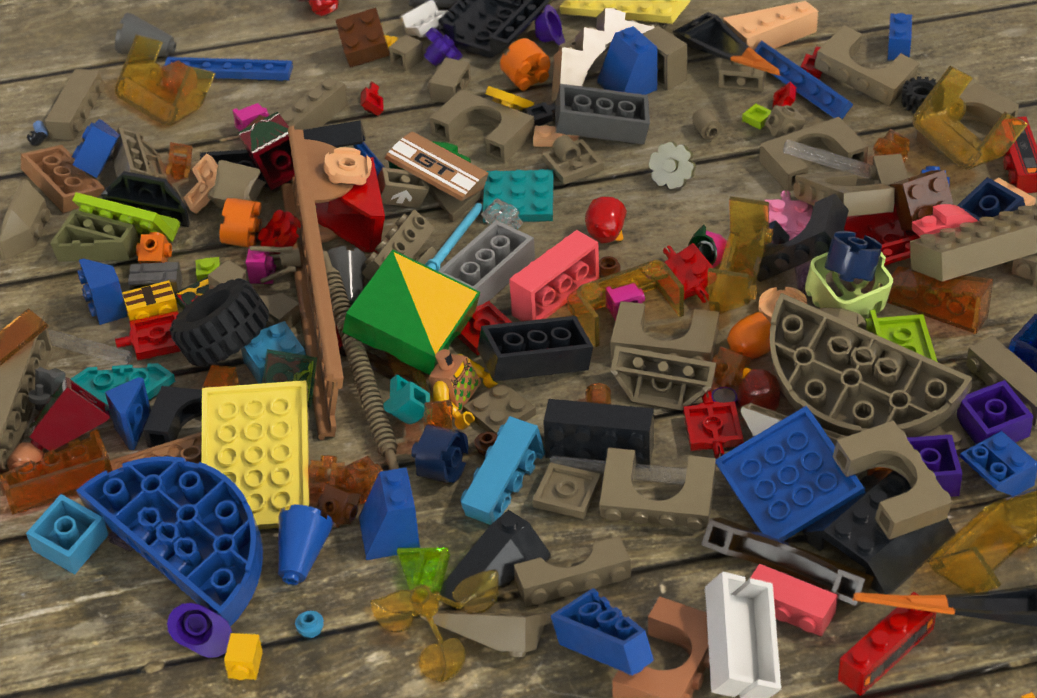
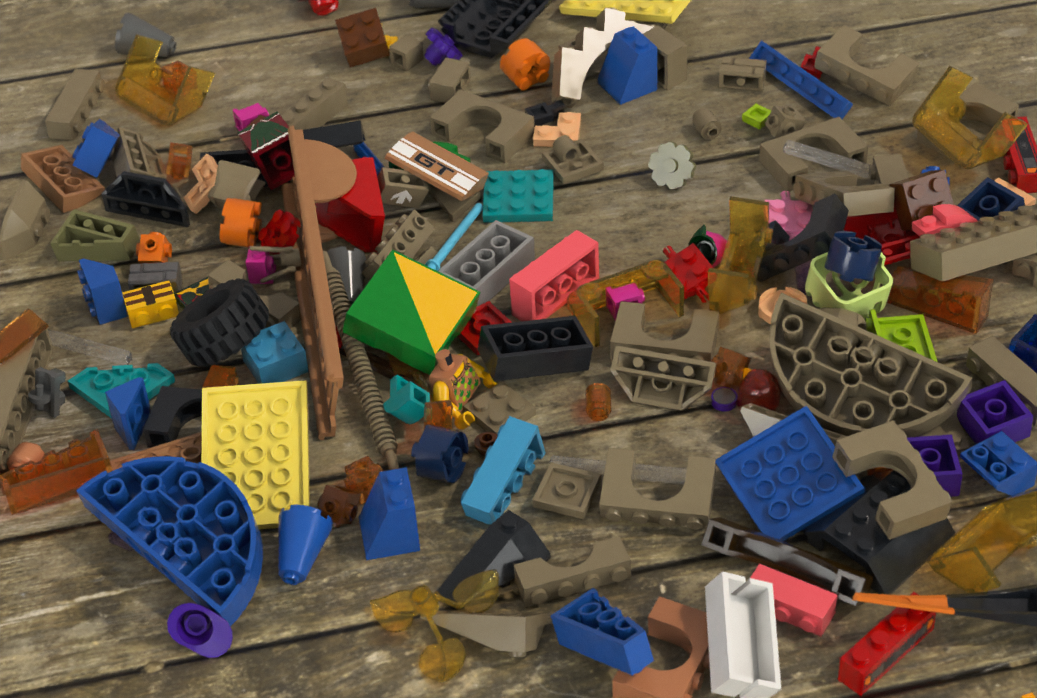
dark azure brick [26,494,109,575] -> none
black arm [27,121,48,146] -> none
dark red slope [29,377,110,452] -> none
lime bracket [72,192,180,242] -> none
red plate [115,311,181,361] -> none
blue plate [162,57,293,81] -> none
lime plate [196,257,221,282] -> none
yellow brick [224,633,263,680] -> none
clear green tile [262,349,317,408] -> none
dark azure plate [295,611,324,638] -> none
clear orange brick [308,455,348,493] -> none
light nougat plate [324,147,372,185] -> none
red plate [361,81,384,116] -> none
clear neon green wing [397,547,450,597] -> none
white bracket [400,0,448,38] -> none
clear brick [481,198,523,229] -> none
yellow plate [485,86,534,112] -> none
dark purple piece [535,5,565,46] -> none
black brick [543,399,654,468] -> none
dark grey brick [555,84,650,144] -> none
red piece [585,197,627,243] -> none
reddish brown plate [599,256,621,278] -> none
black plate [673,12,780,76] -> none
red plate [683,390,743,459] -> none
light nougat wedge [723,1,818,50] -> none
orange piece [727,312,771,360] -> none
red plate [773,82,796,107] -> none
clear orange brick [873,129,910,162] -> none
blue brick [887,13,912,60] -> none
black tyre [901,76,943,115] -> none

